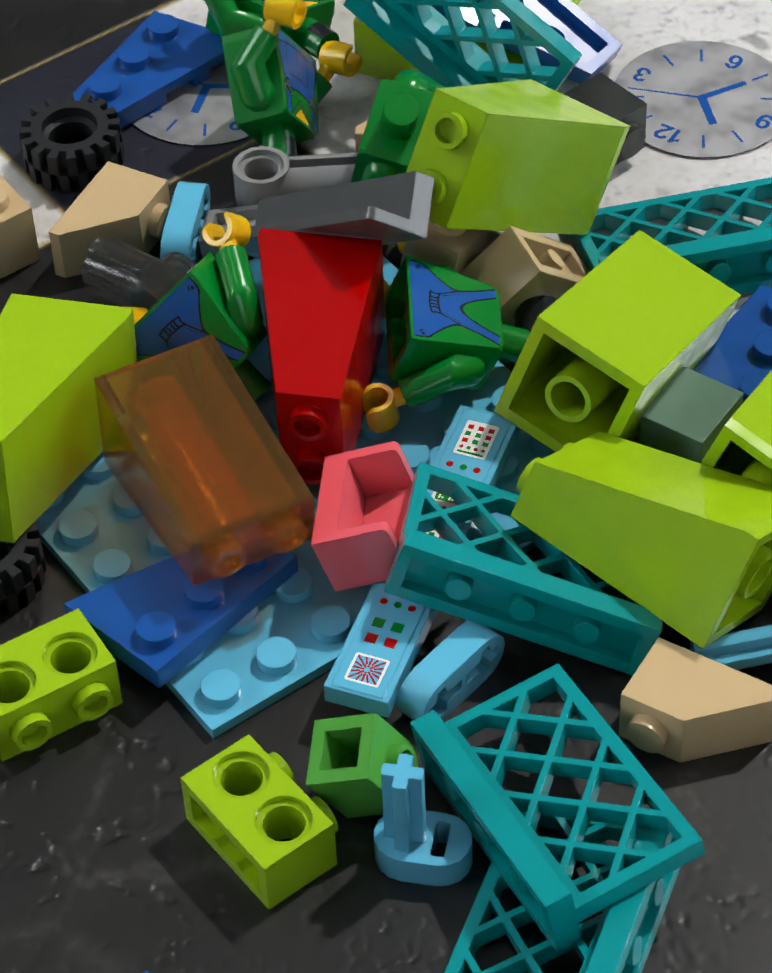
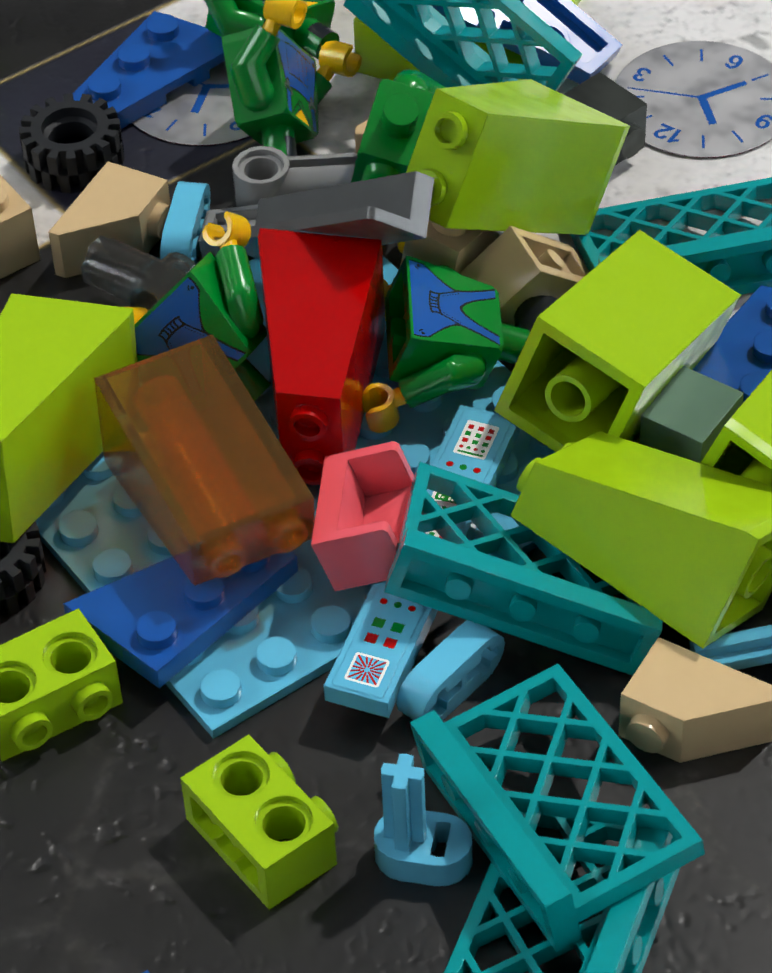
bright green brick [306,713,418,818] -> none

